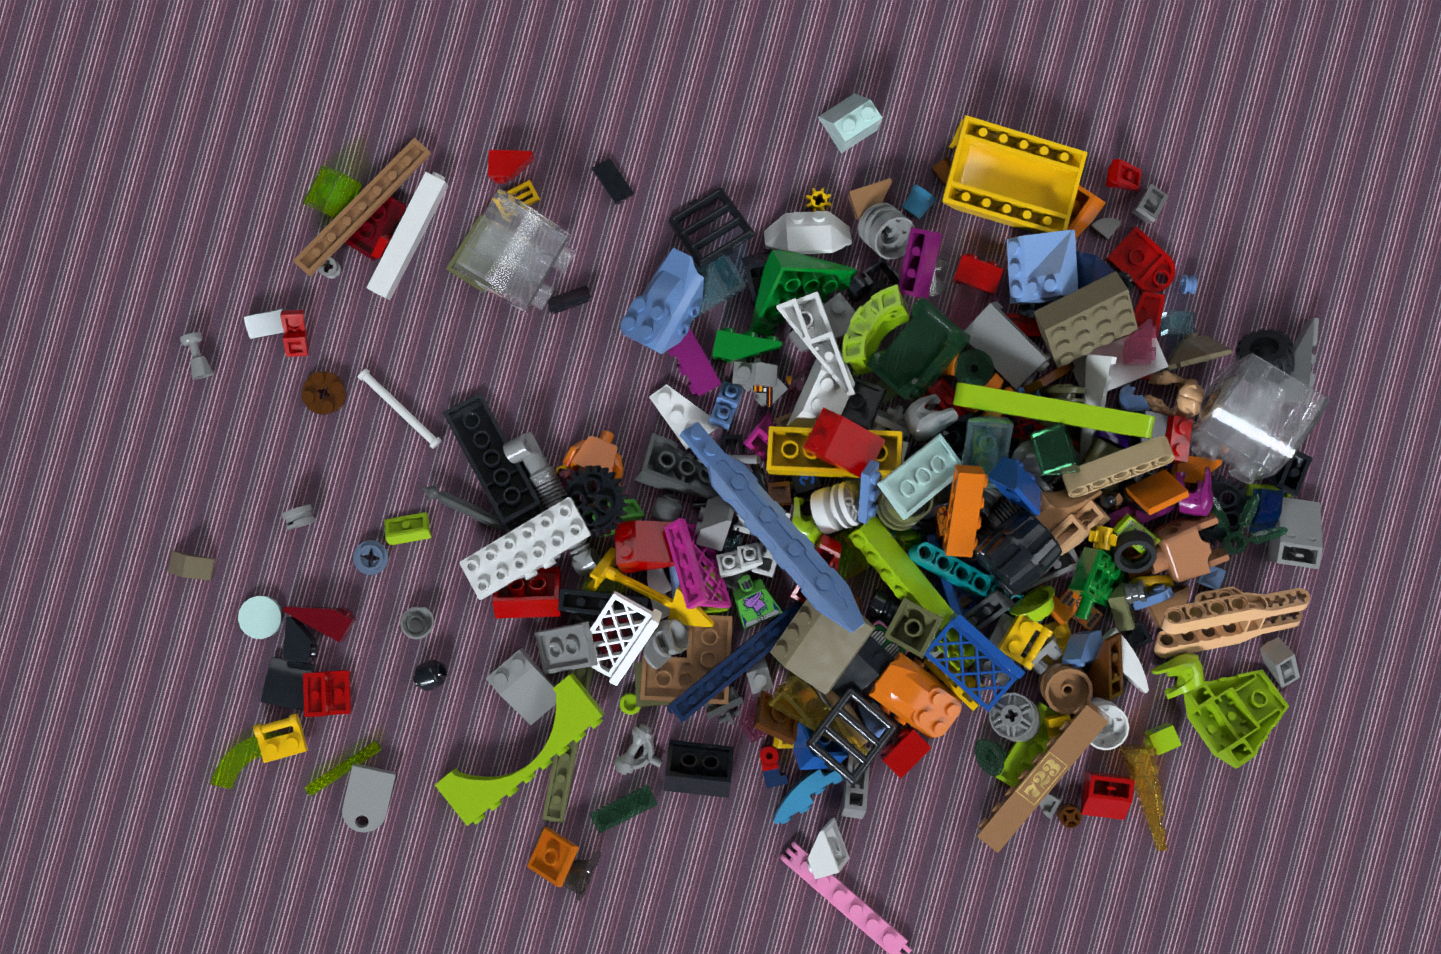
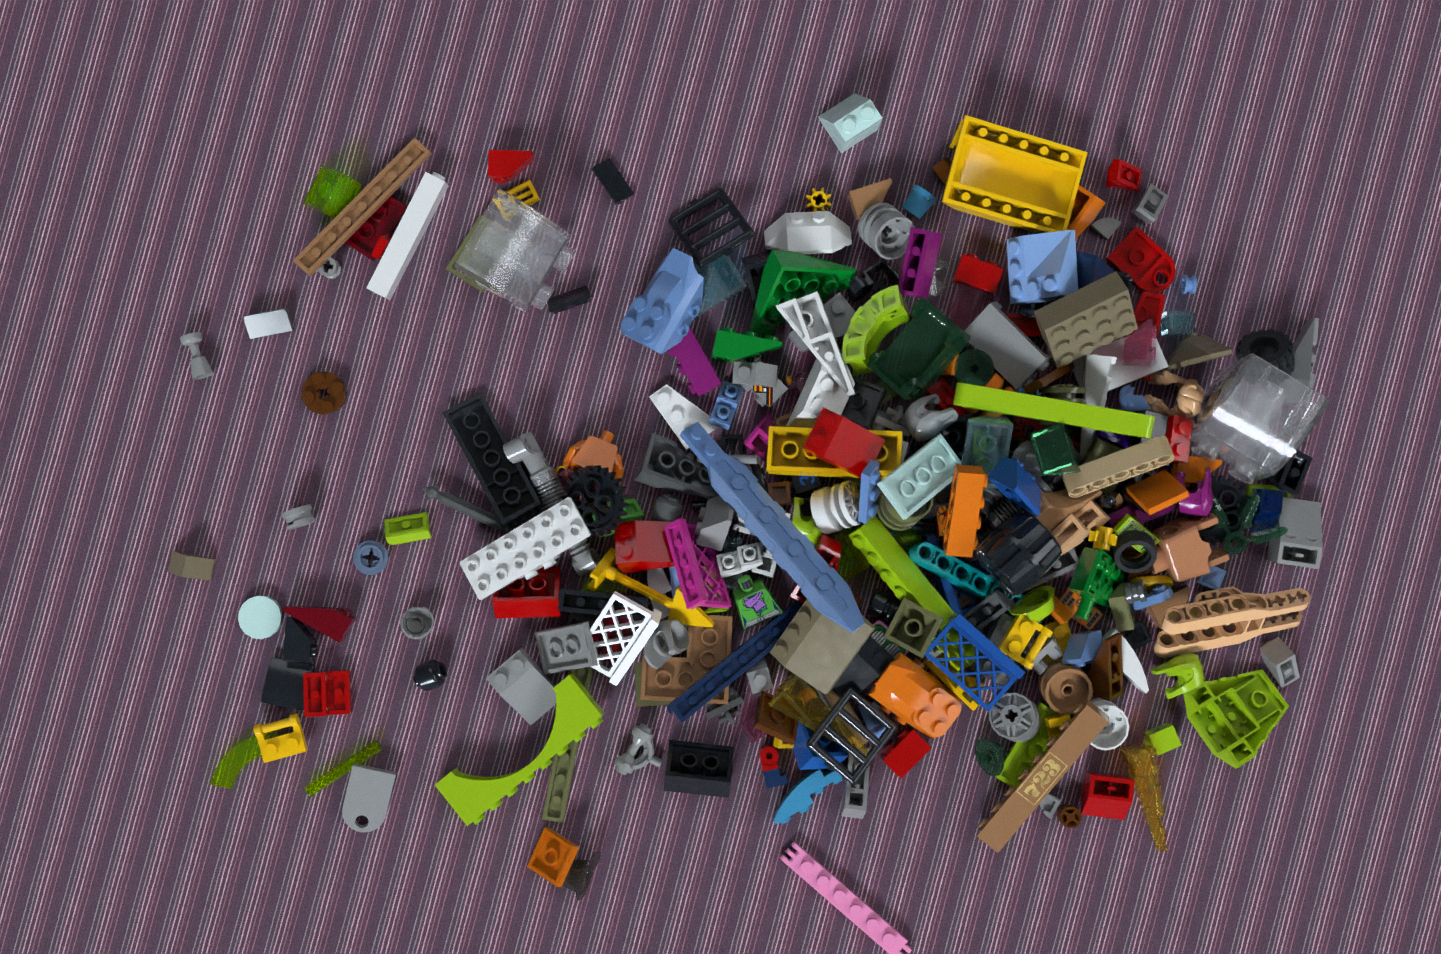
red slope [280,310,308,357] -> none
white bar [358,368,442,449] -> none
clear green plate [590,784,658,834] -> none
lime tile [620,692,641,715] -> none
white slope [807,818,850,879] -> none

